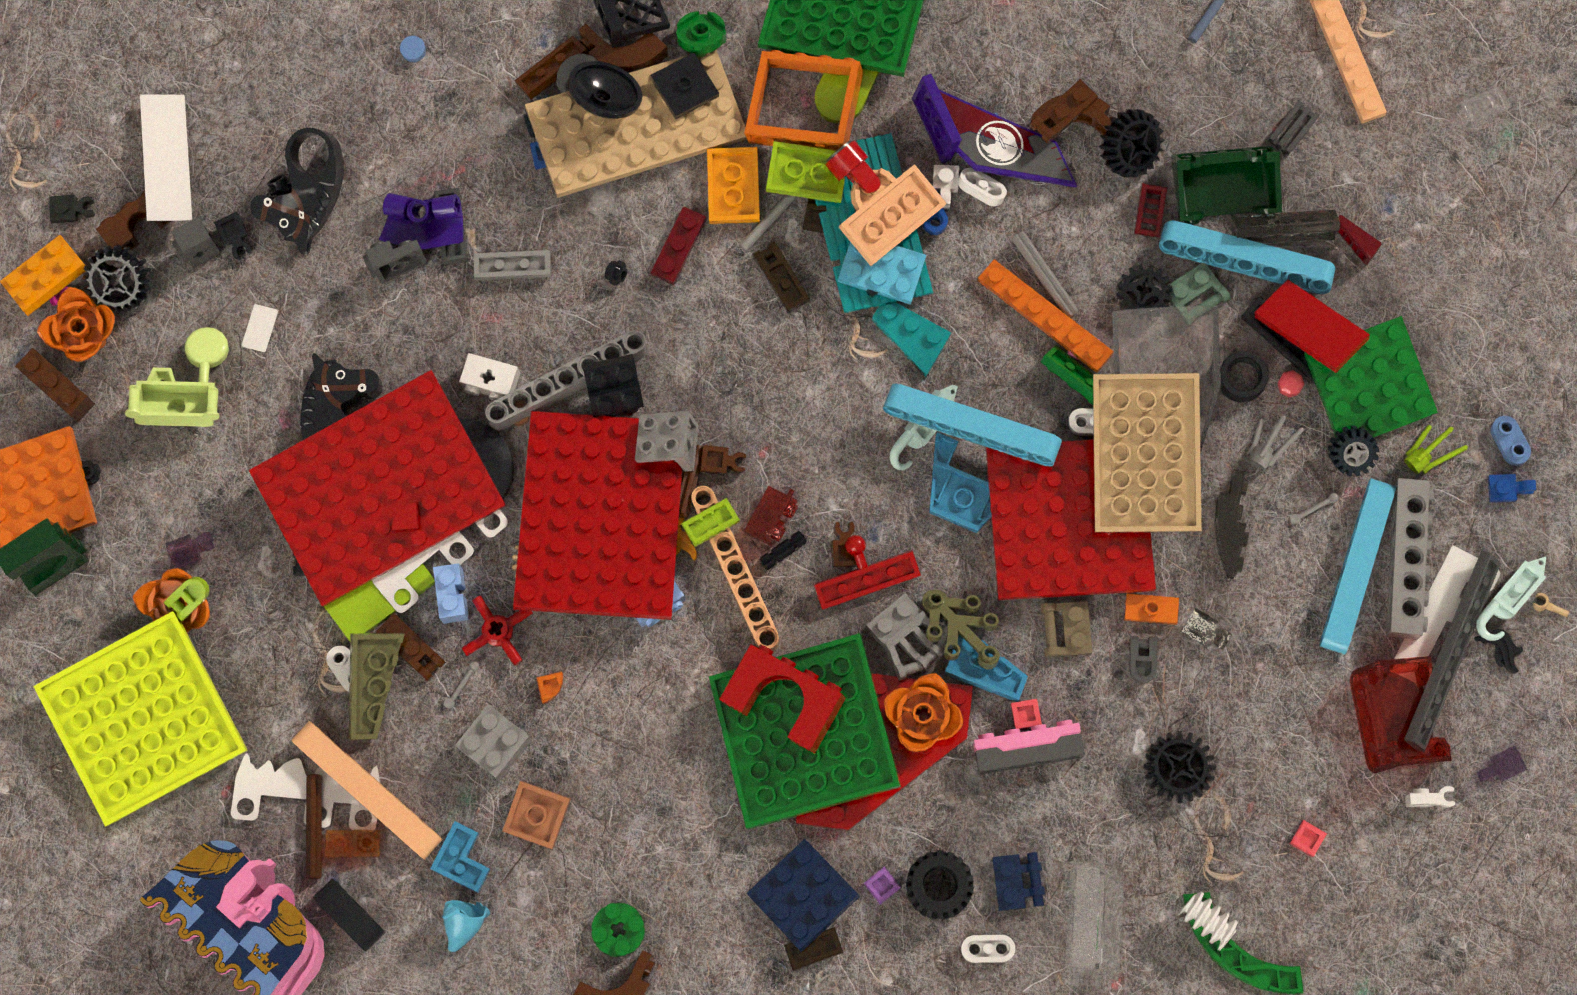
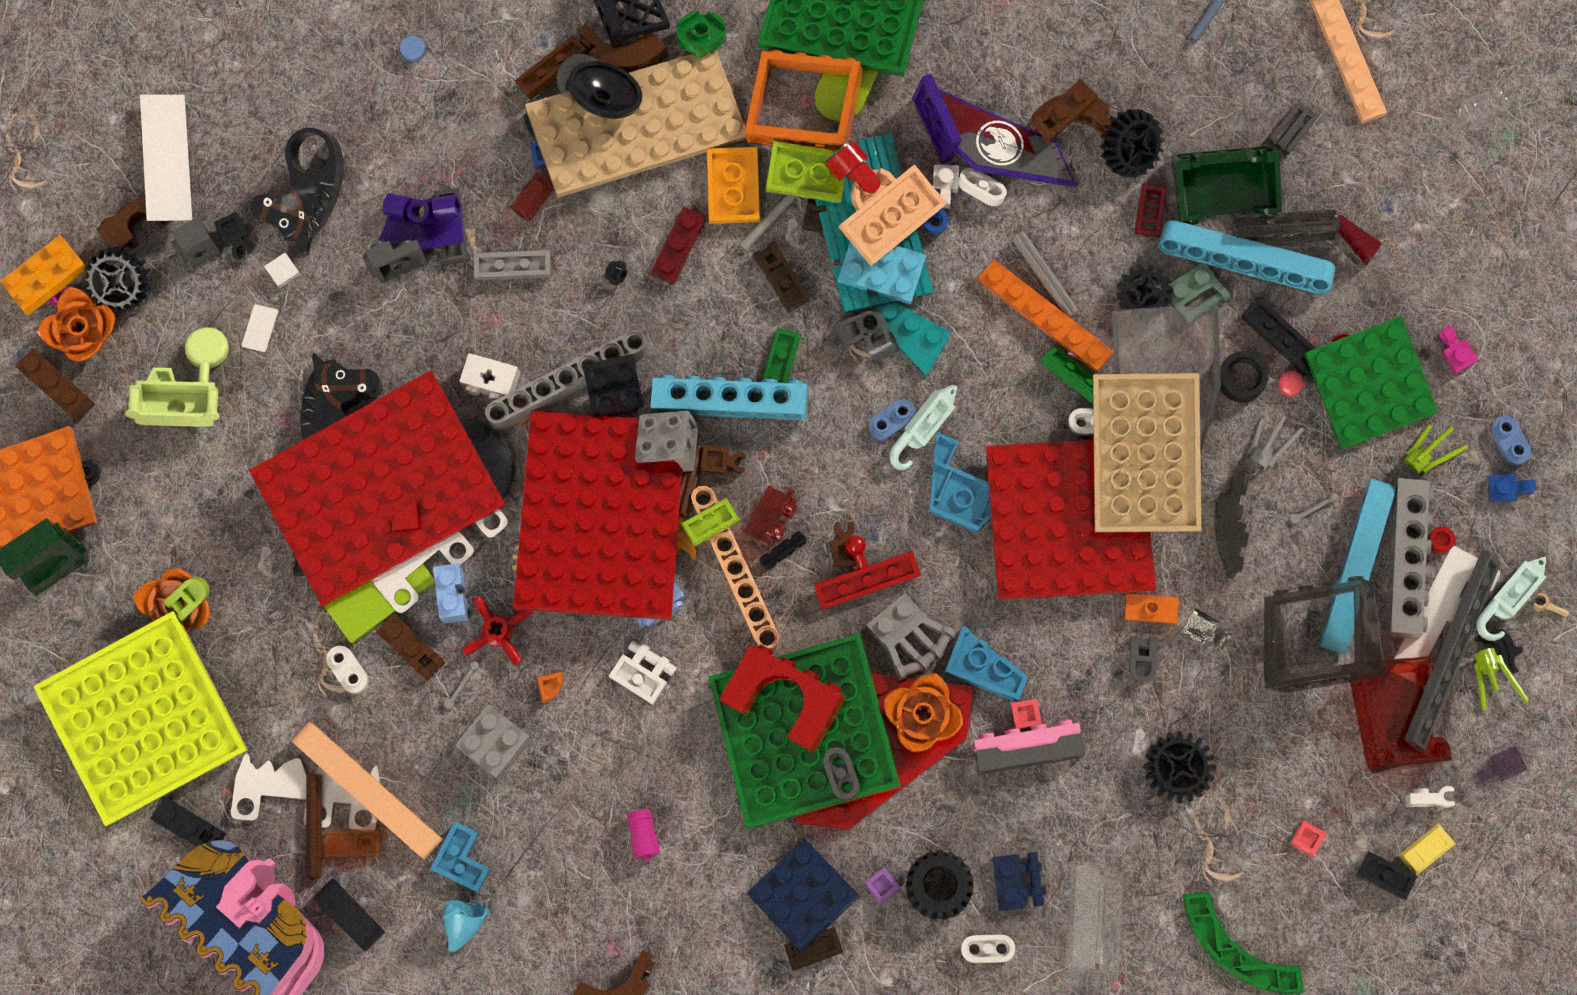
pearl dark grey plate [49,195,95,223] -> none
plate [165,531,215,568] -> none
black plate [267,174,291,196] -> none
olive wing [349,633,405,740] -> none
clear plate [497,107,519,131] -> none
nougat plate [502,781,571,849] -> none
green plate [591,903,645,957] -> none
black plate [650,53,719,119] -> none
medium azure beam [883,384,1062,466] -> none
olive plant [922,589,1000,669] -> none
dark tan plate [1041,601,1092,657] -> none
white piece [1177,891,1238,951] -> none
red tile [1255,280,1370,373] -> none
black wheel [1328,425,1379,476] -> none
none -> black plate [150,796,227,847]
none -> white tile [264,253,301,289]
none -> clear red piece [510,172,554,222]
none -> white plate [609,640,677,705]
none -> dark pink piece [627,809,660,862]
none -> medium azure brick [651,375,809,421]
none -> green tile [756,328,801,404]
none -> dark grey plate [823,747,860,801]
none -> dark grey piece [834,311,899,362]
none -> medium blue plate [869,399,916,441]
none -> clear smoke windscreen [1264,576,1386,693]
none -> black plate [1356,851,1417,901]
none -> light yellow tile [1397,823,1456,875]
none -> red tile [1427,527,1455,554]
none -> dark pink plate [1438,325,1479,375]
none -> lime plant [1474,648,1529,711]

